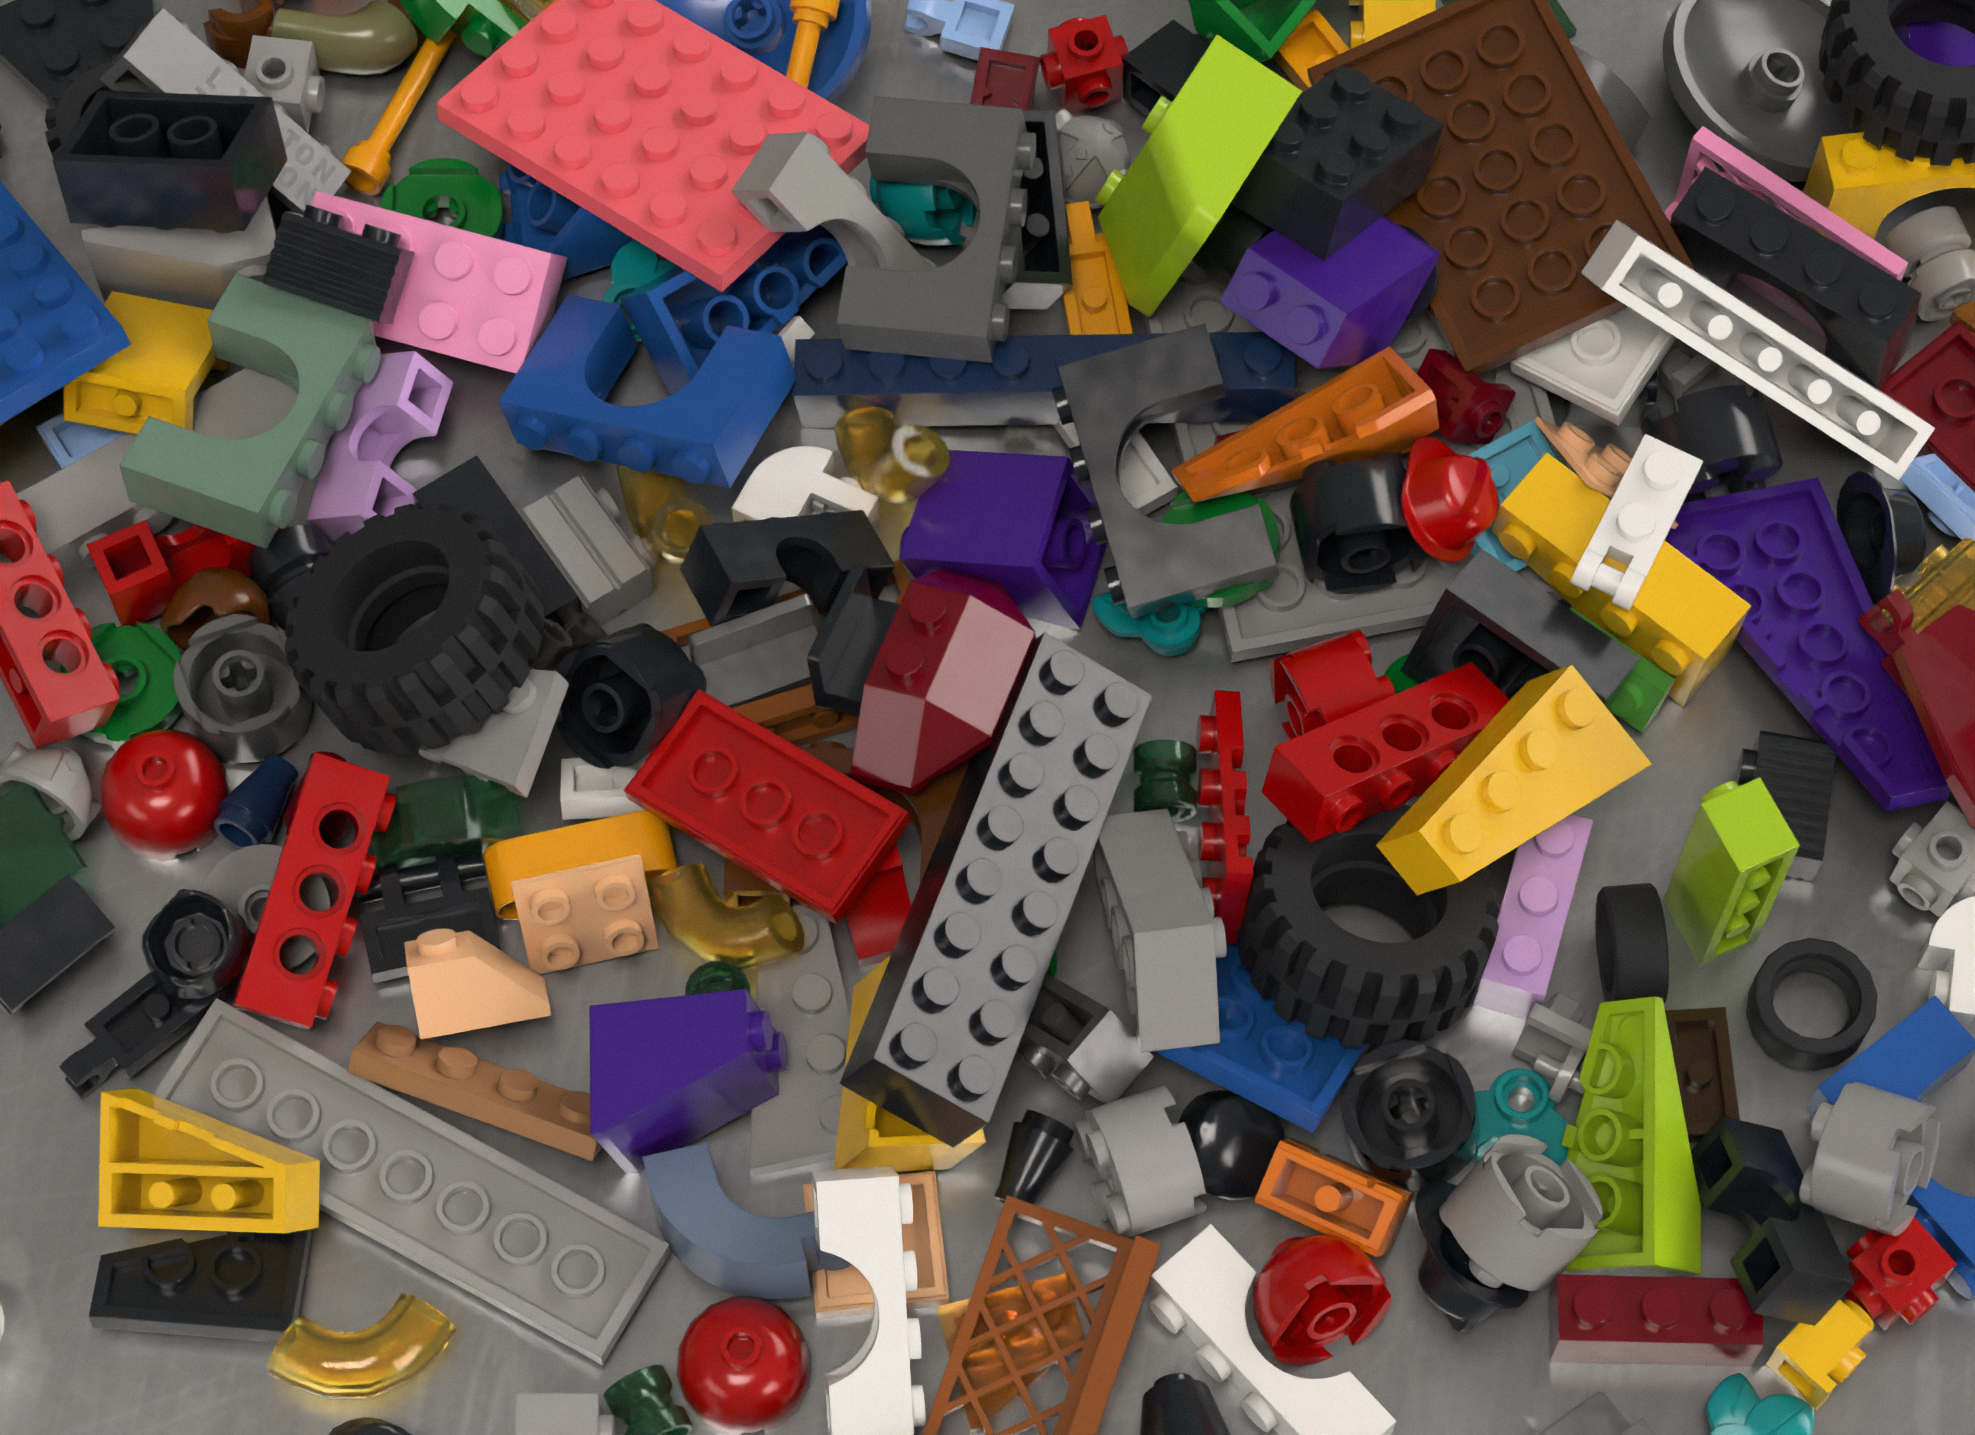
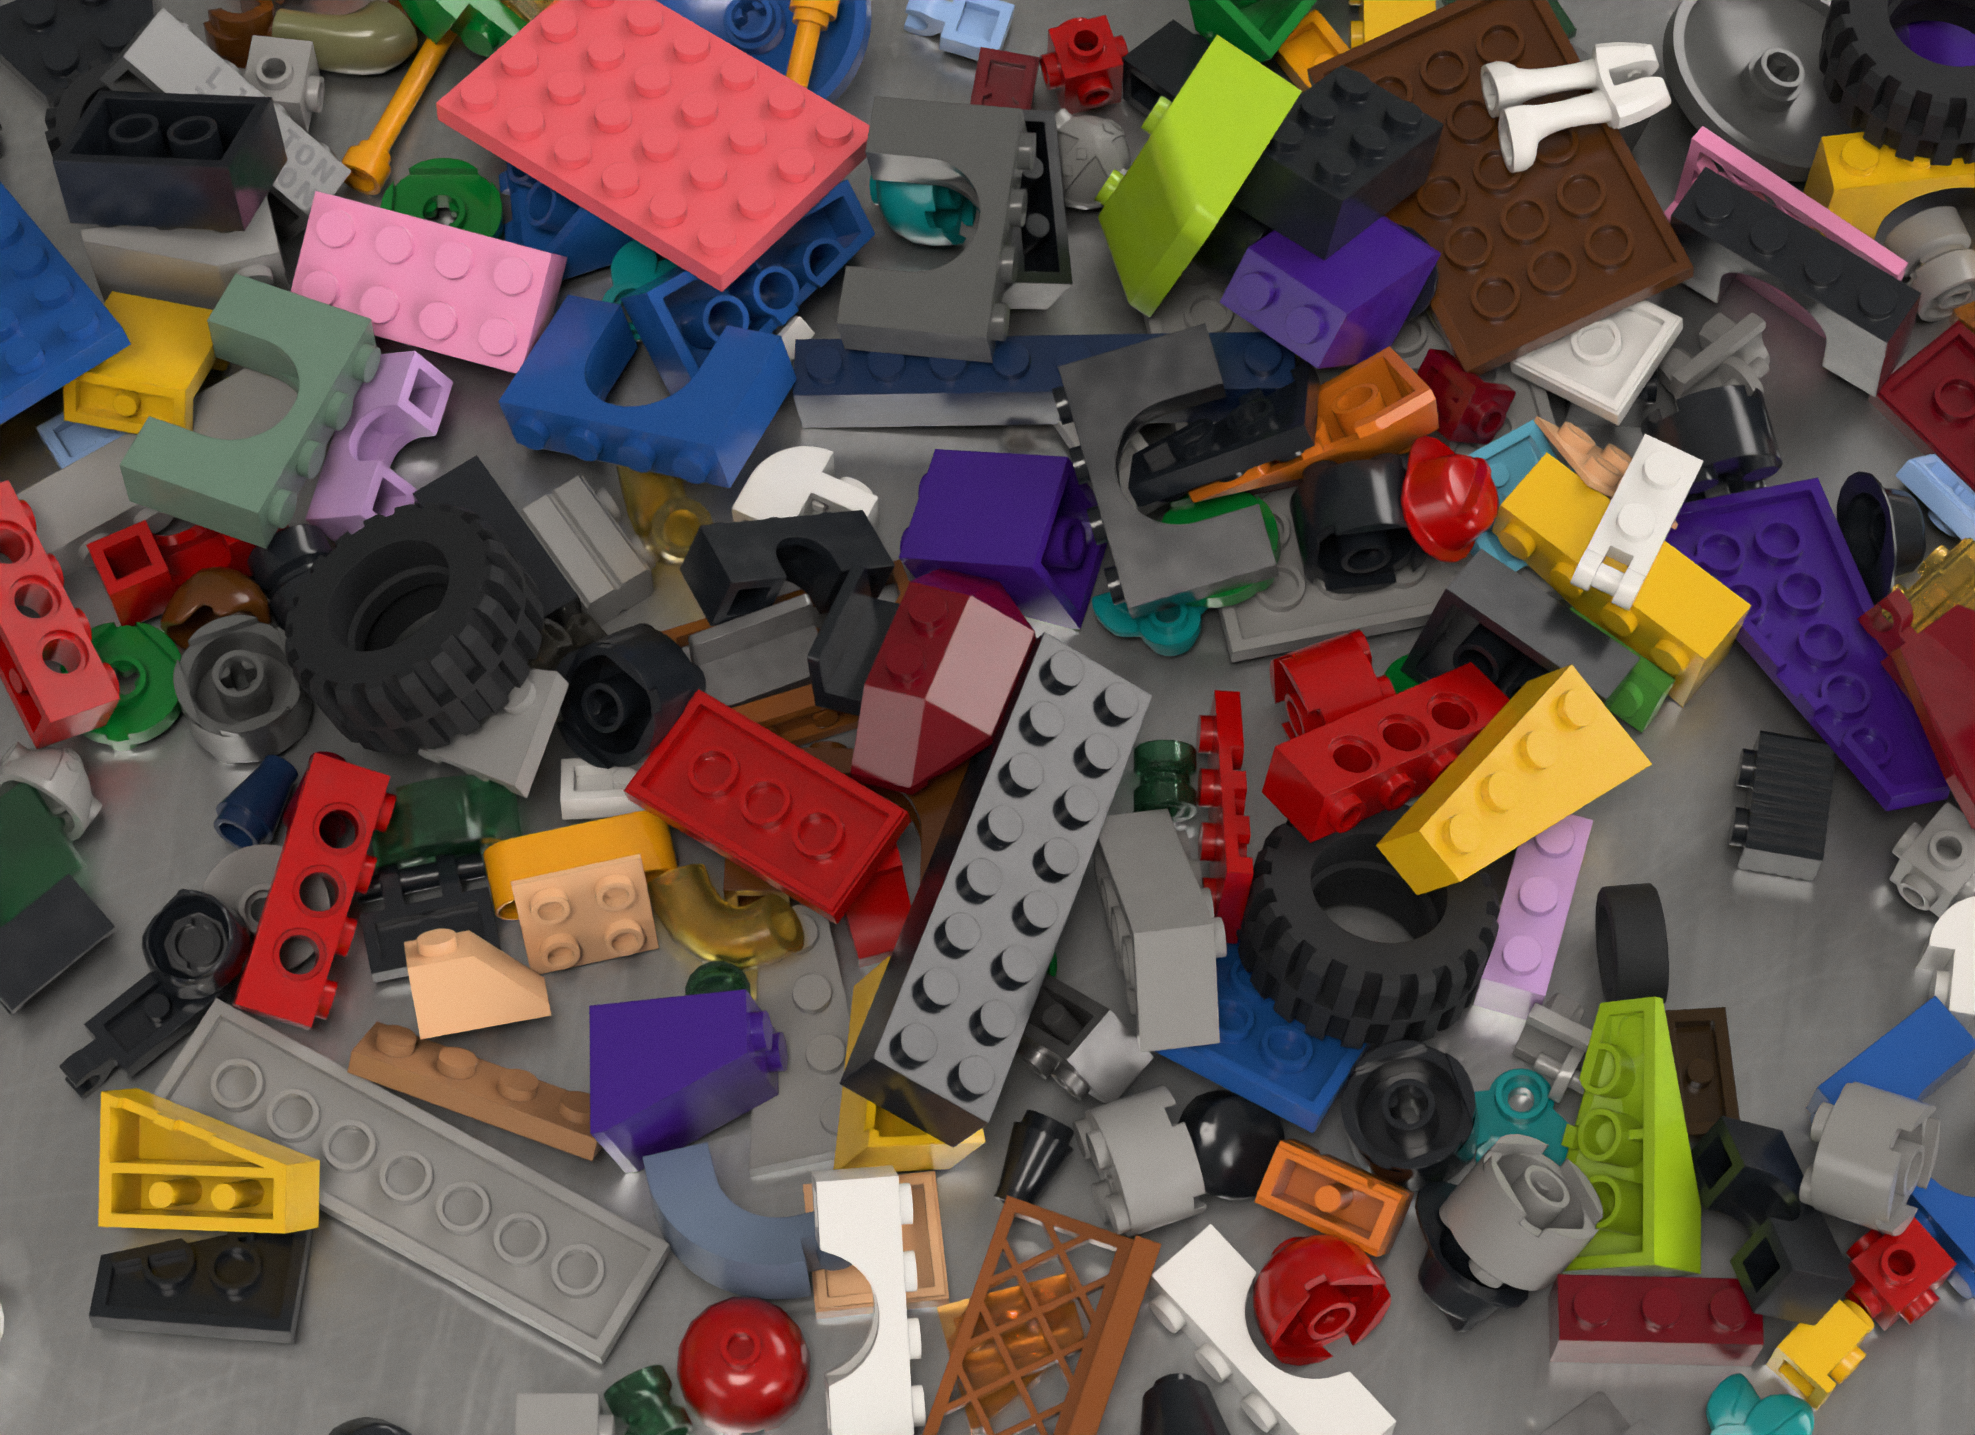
red cylinder [100,728,231,862] -> none
black brick [263,204,415,324] -> none
clear yellow cylinder [268,1293,457,1400] -> none
light grey arch [731,132,938,272] -> none
clear yellow cylinder [834,407,950,503] -> none
light orange hinge [1061,201,1133,335] -> none
white brick [1581,220,1935,480] -> none
lime brick [1663,777,1800,967] -> none
black tyre [1746,938,1878,1071] -> none
none -> black wing [1128,362,1320,508]
none -> white piece [1481,42,1671,173]

